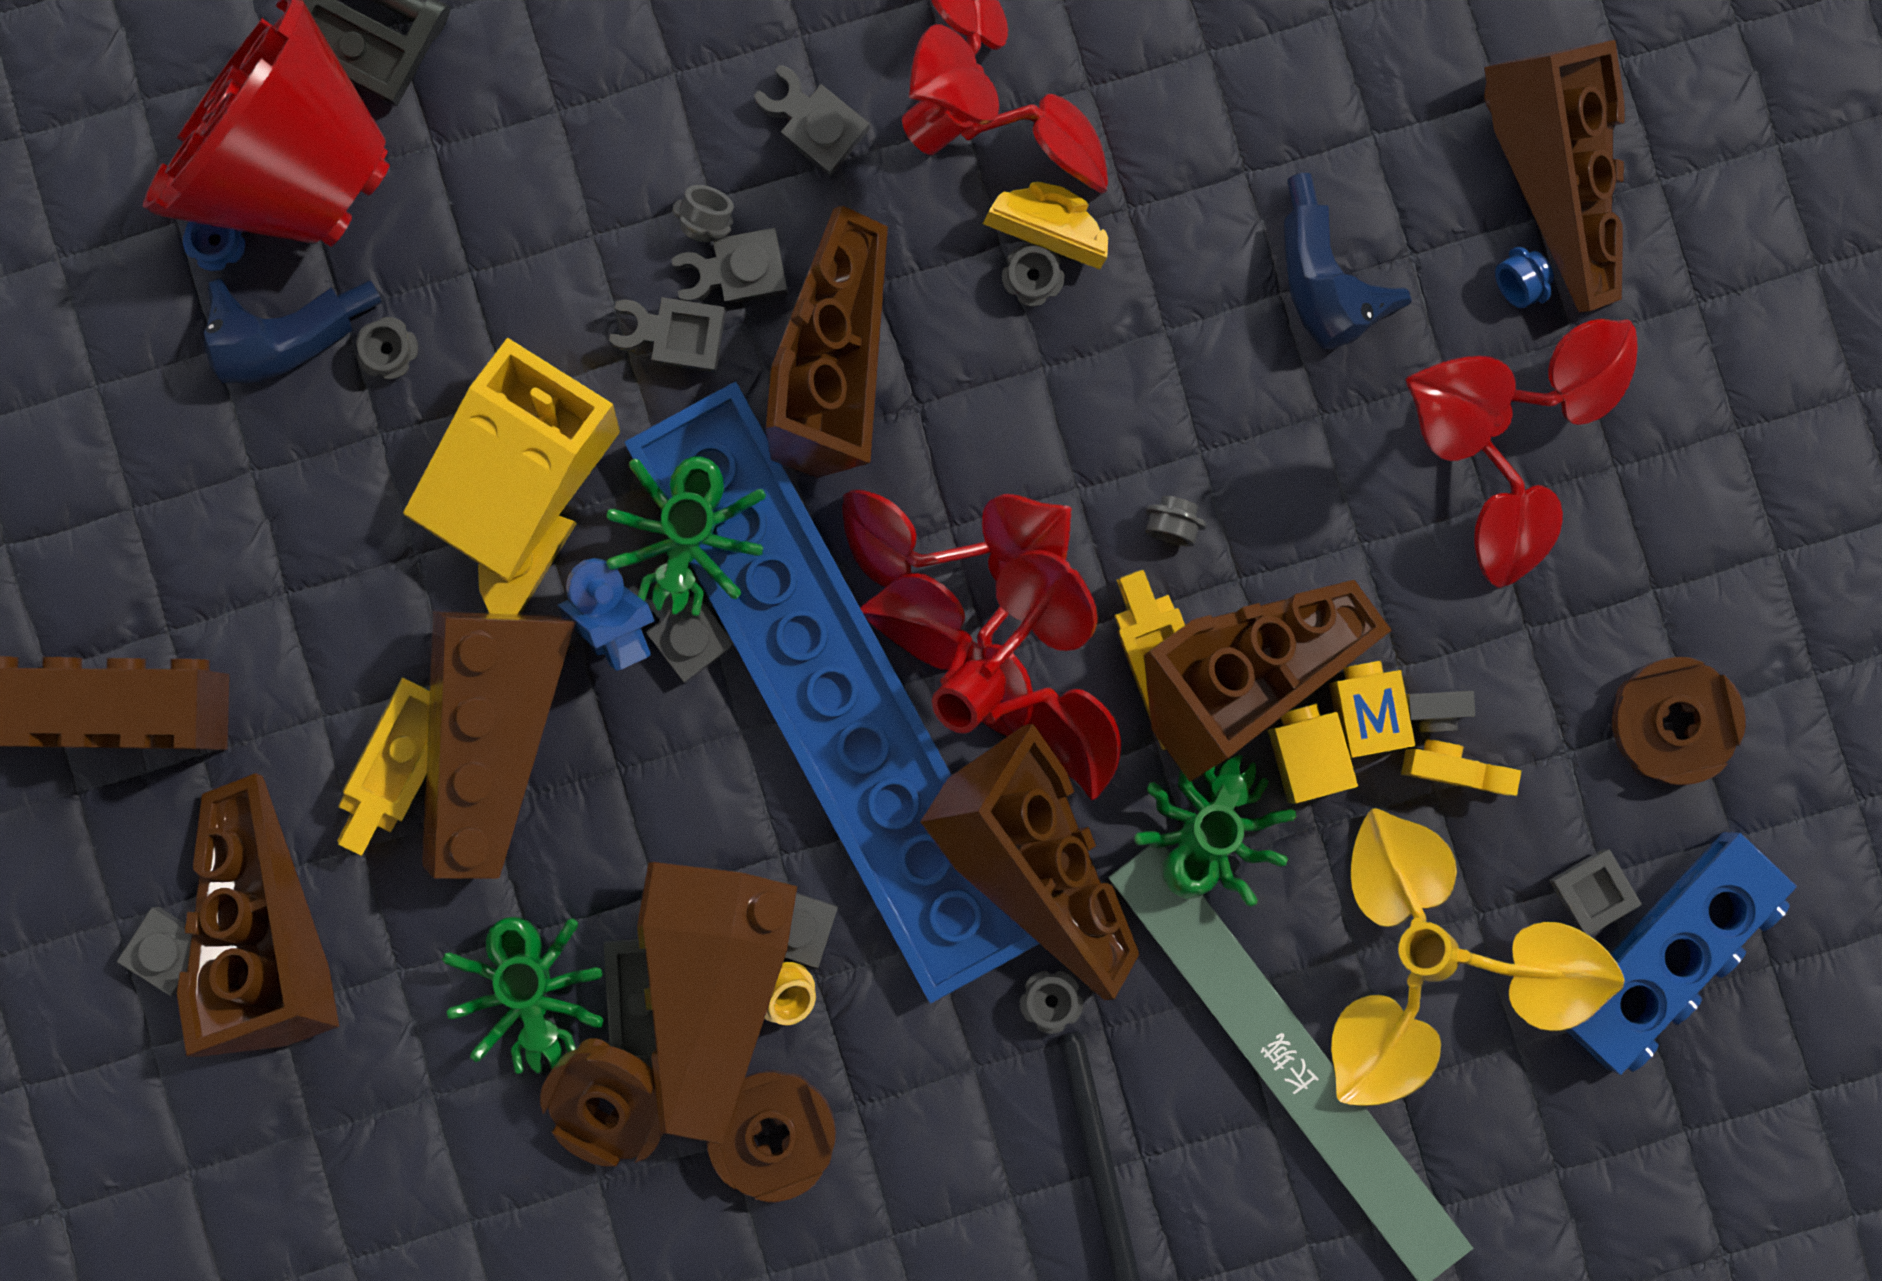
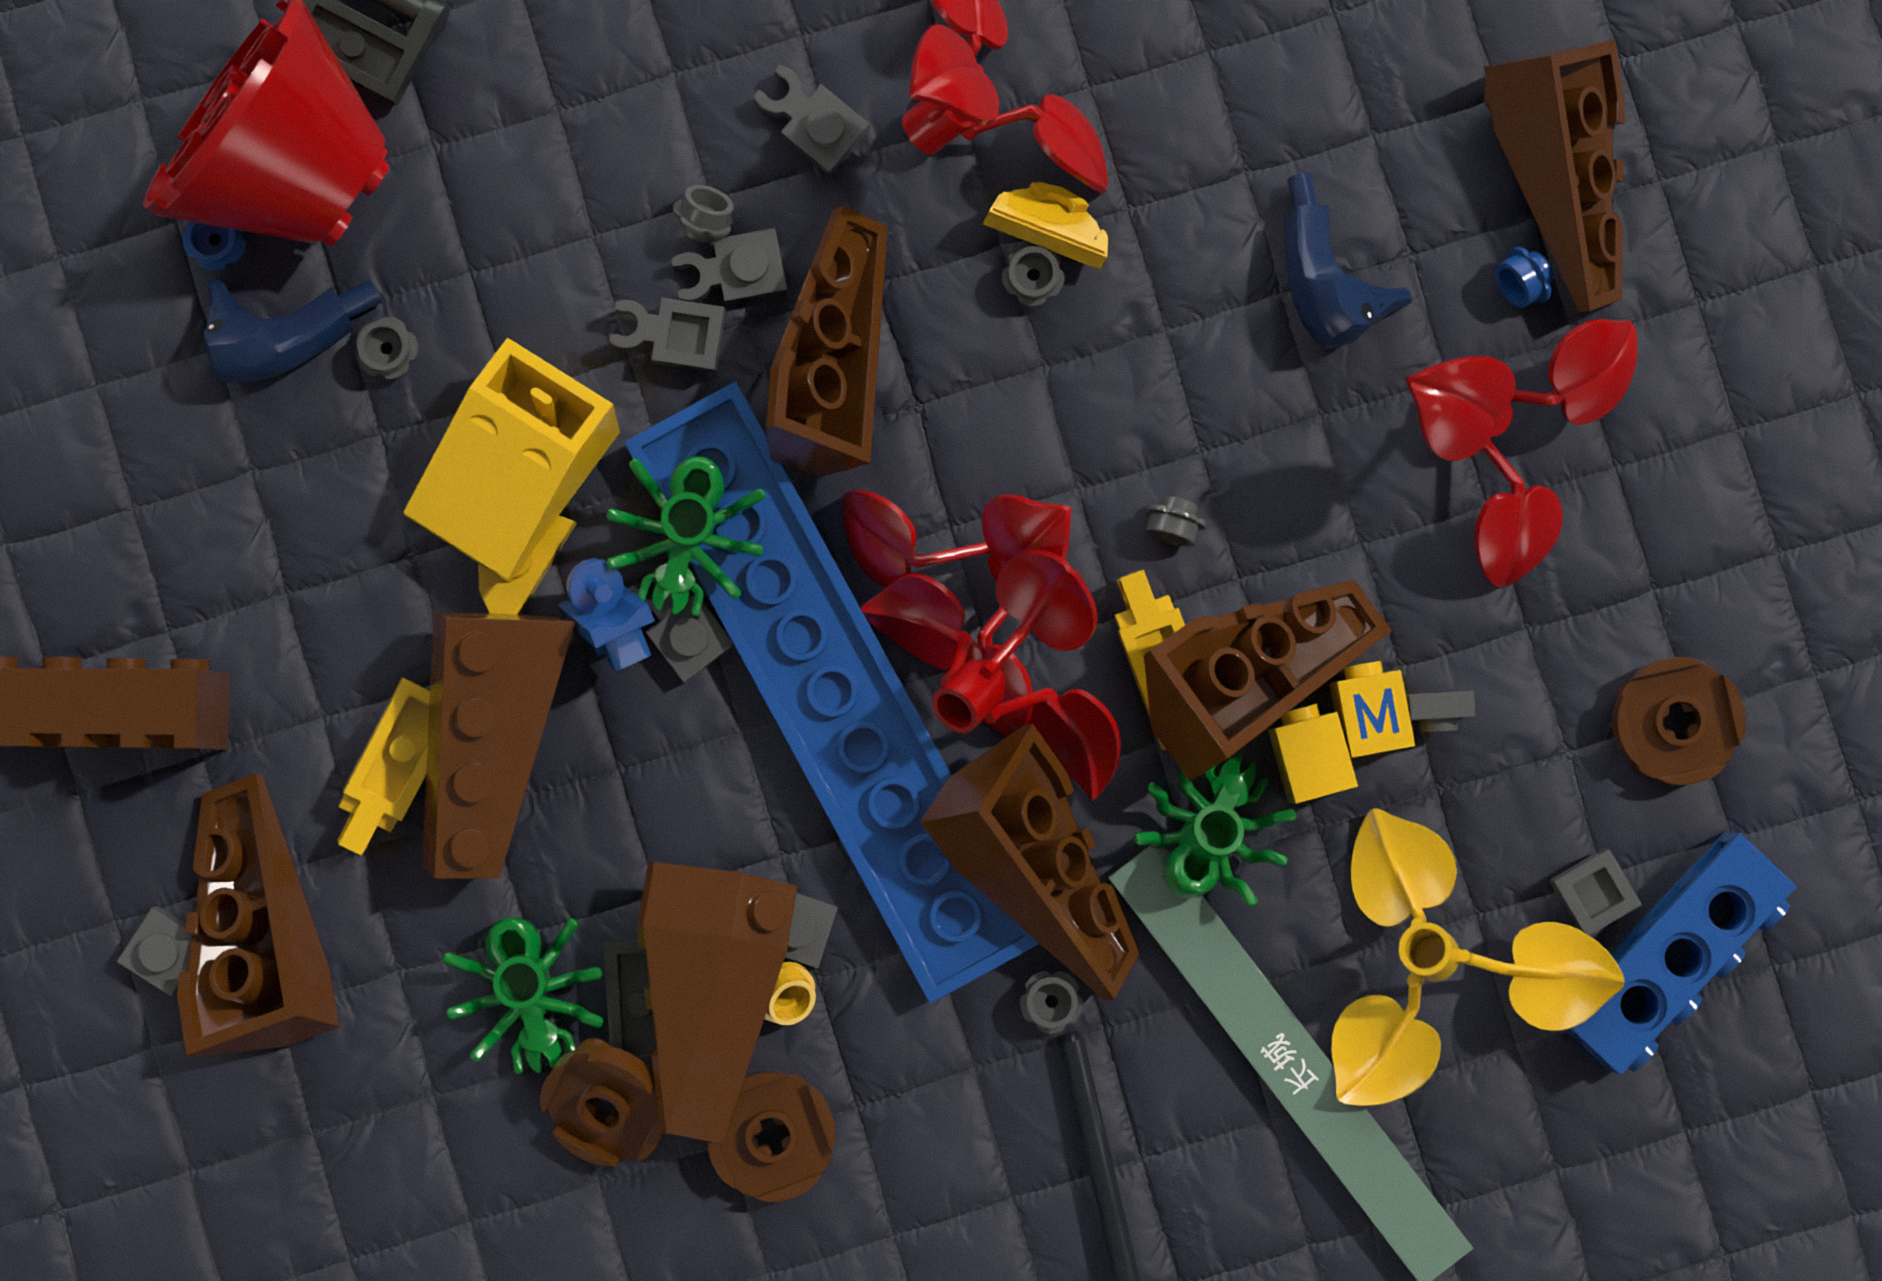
yellow plate [1401,739,1521,796] -> none

